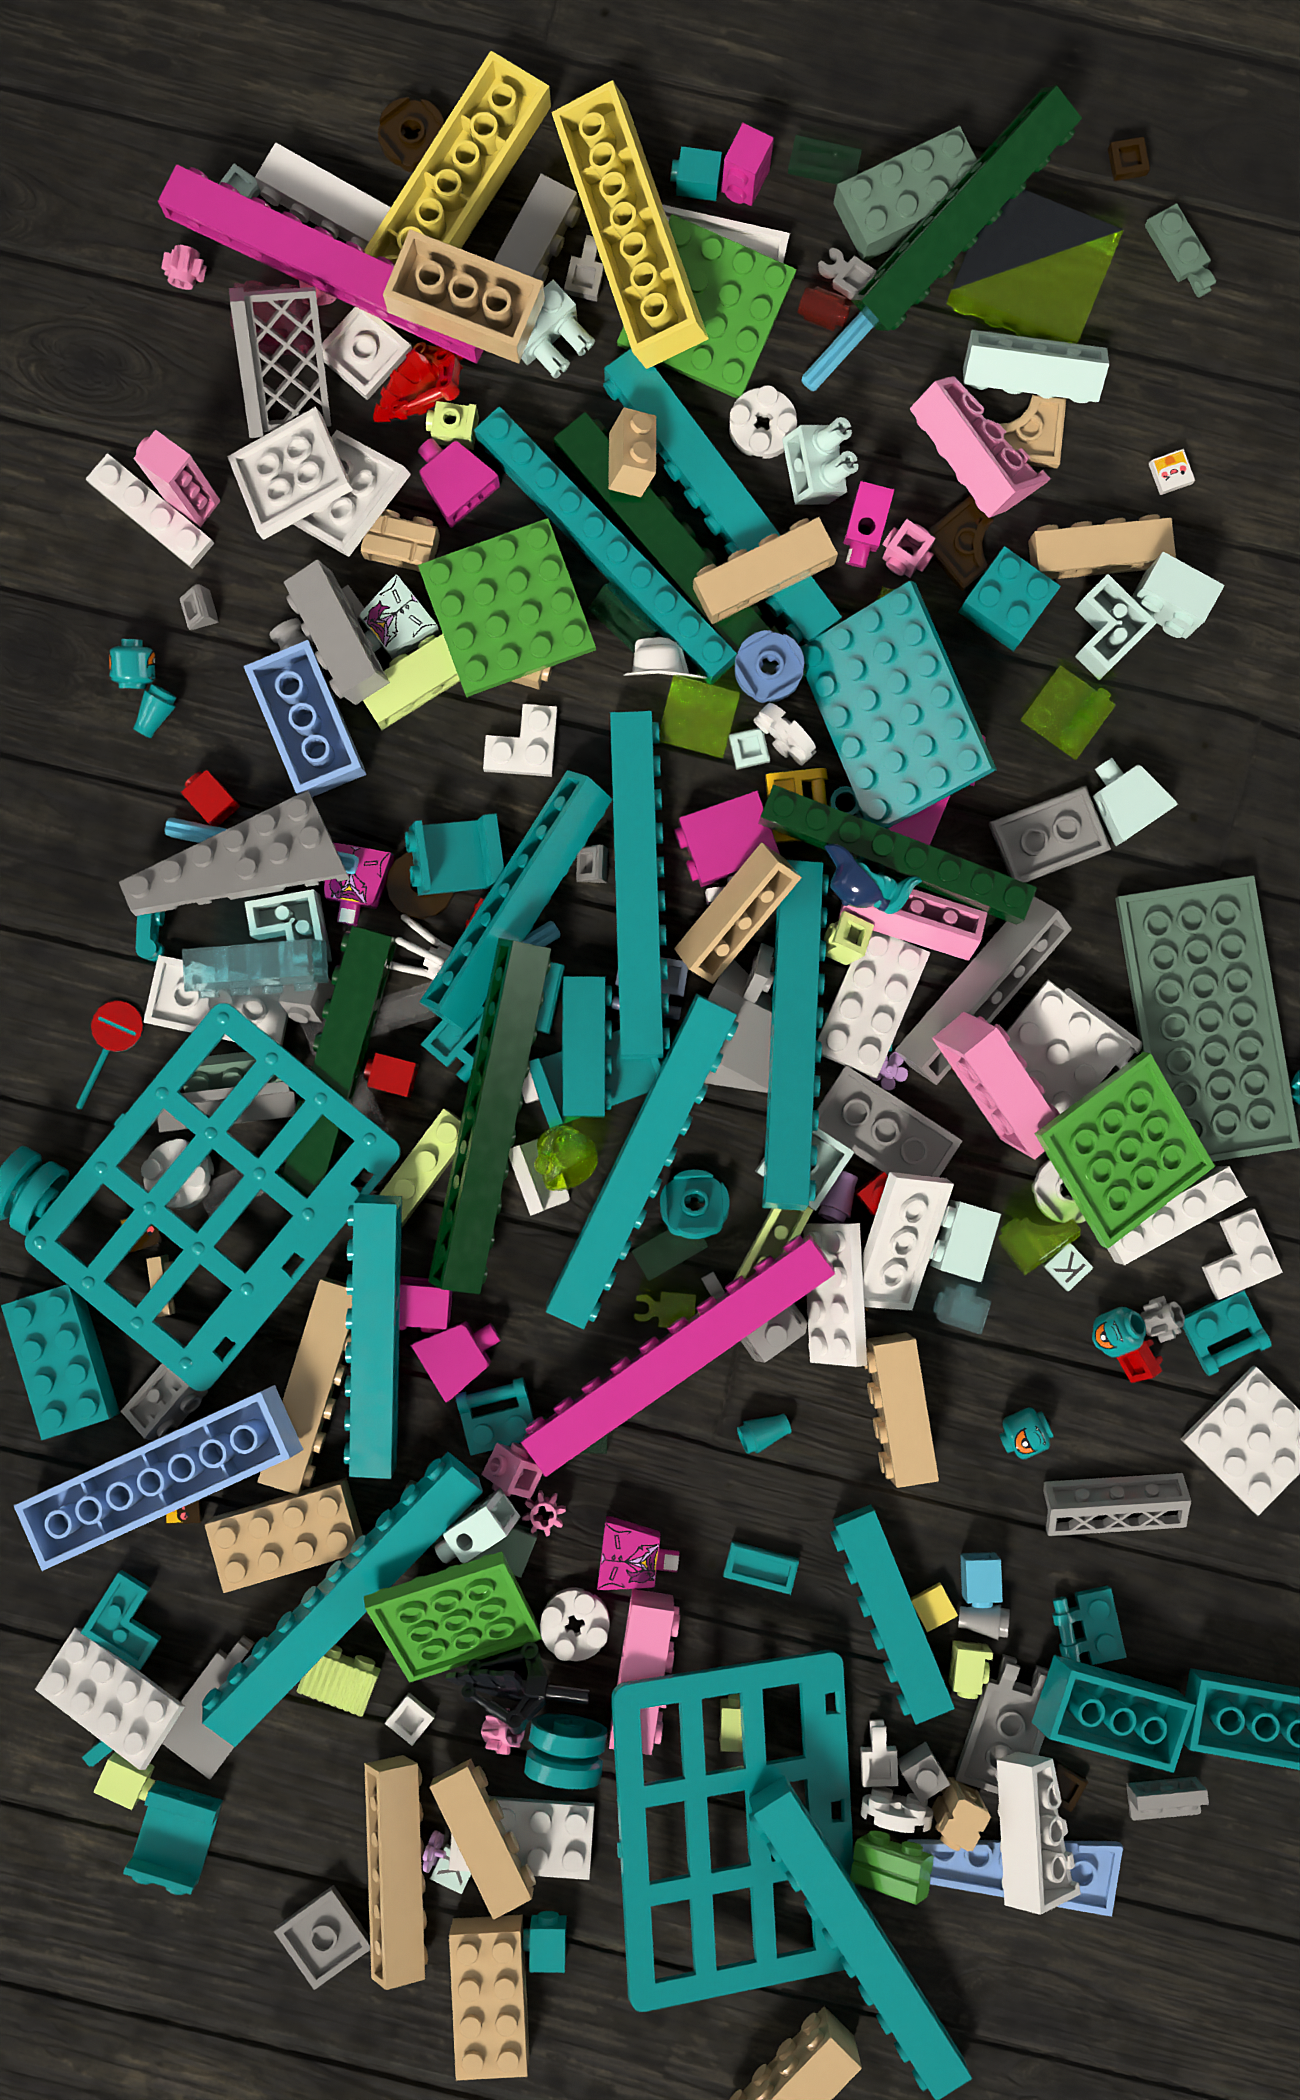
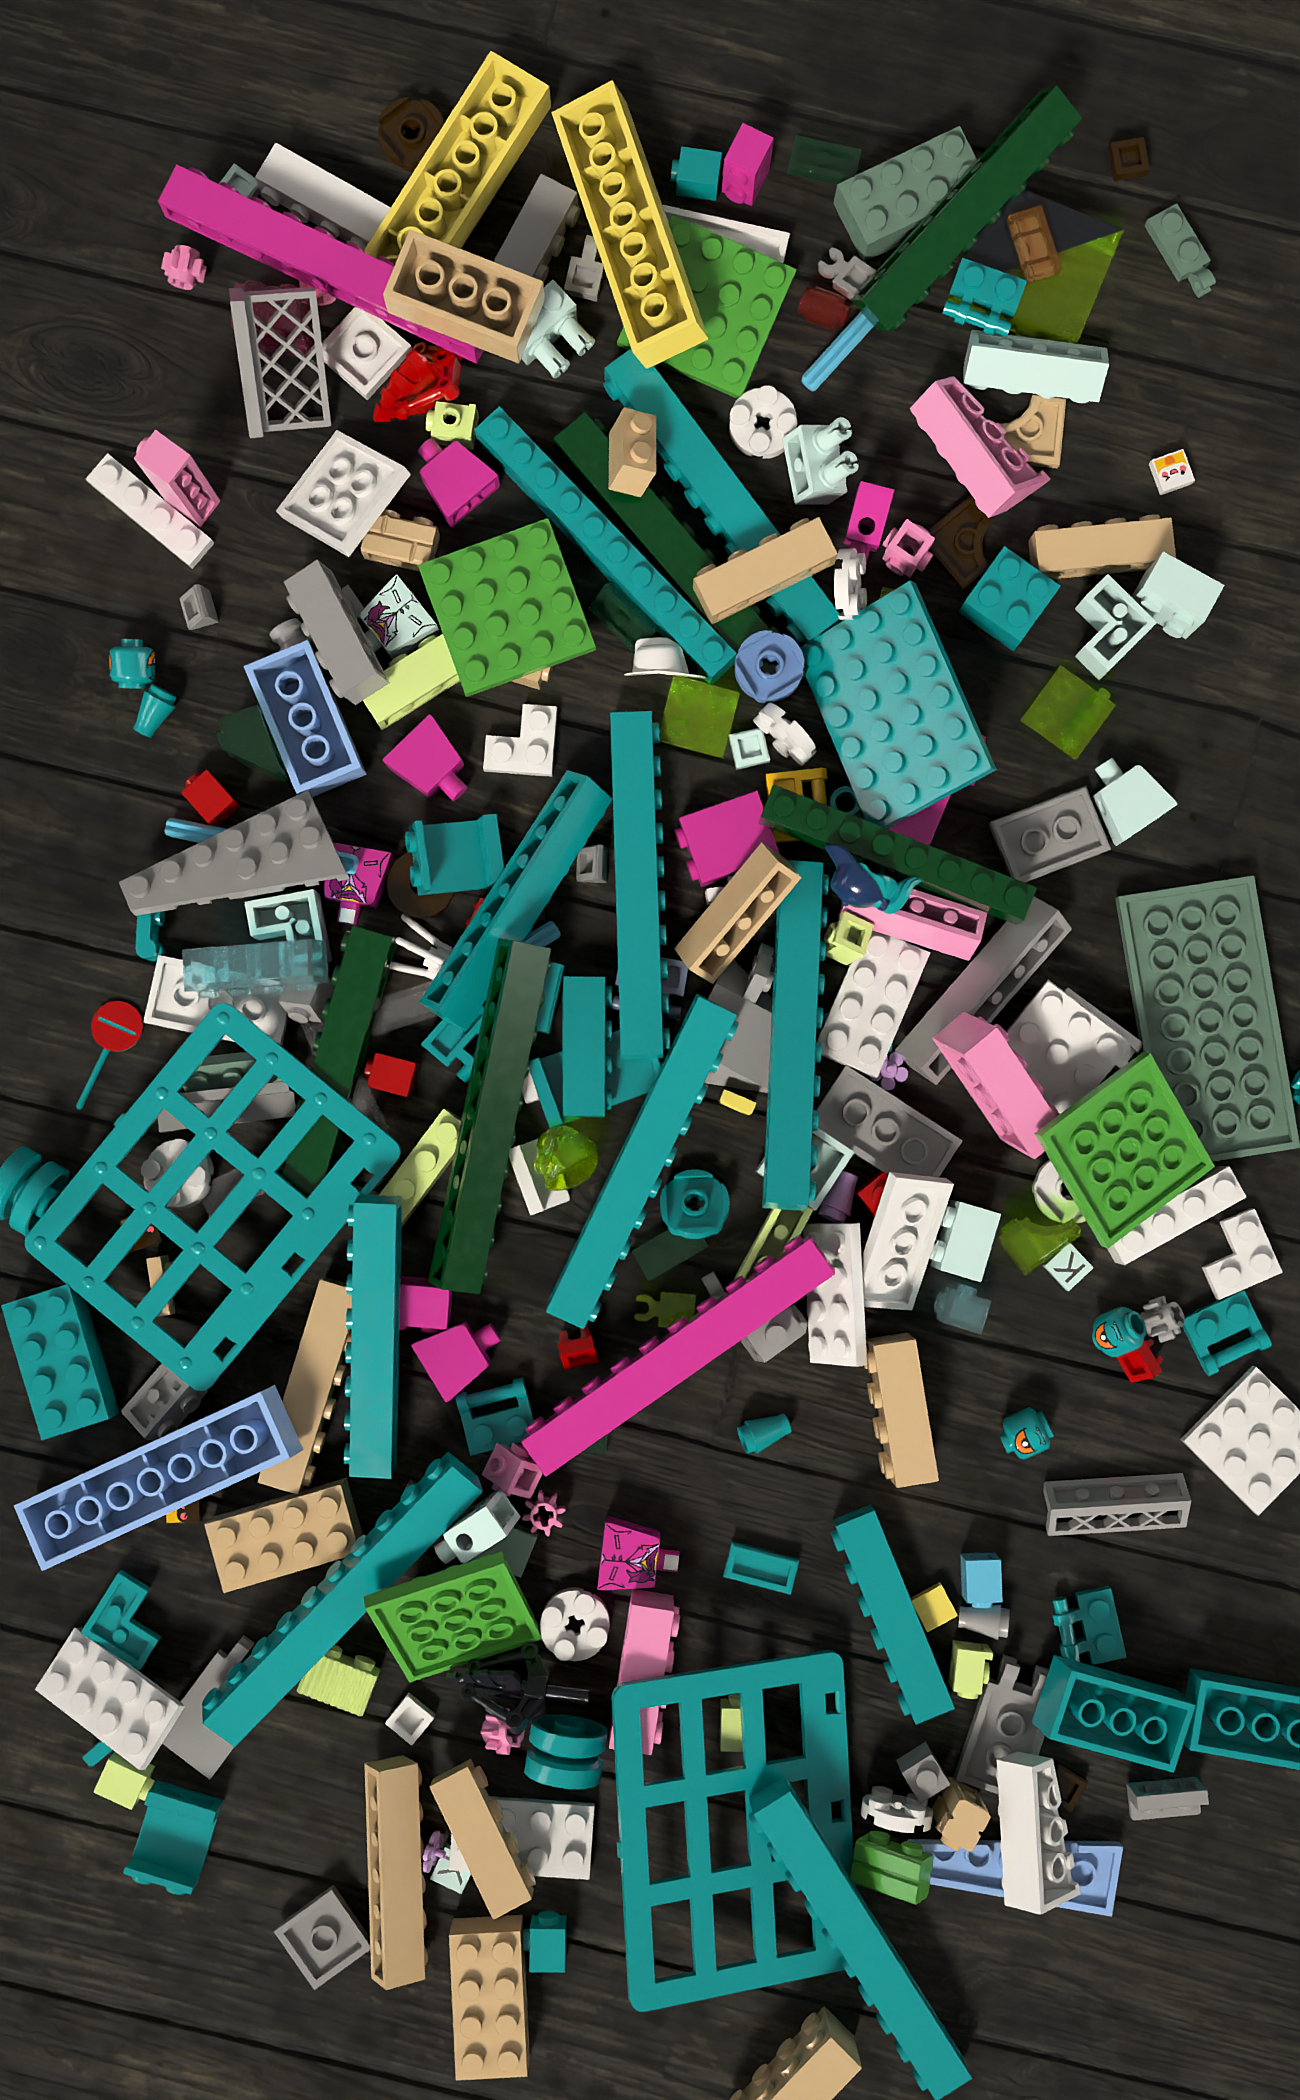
white plate [227,407,353,540] -> none
white plate [861,1719,898,1787] -> none
none -> clear green slope [216,705,292,785]
none -> dark pink torso [382,714,468,801]
none -> red tile [558,1325,599,1370]
none -> light yellow tile [719,1089,756,1115]
none -> white plate [834,548,867,620]
none -> teal plate [942,258,1027,337]
none -> clear orange tile [1007,205,1062,284]

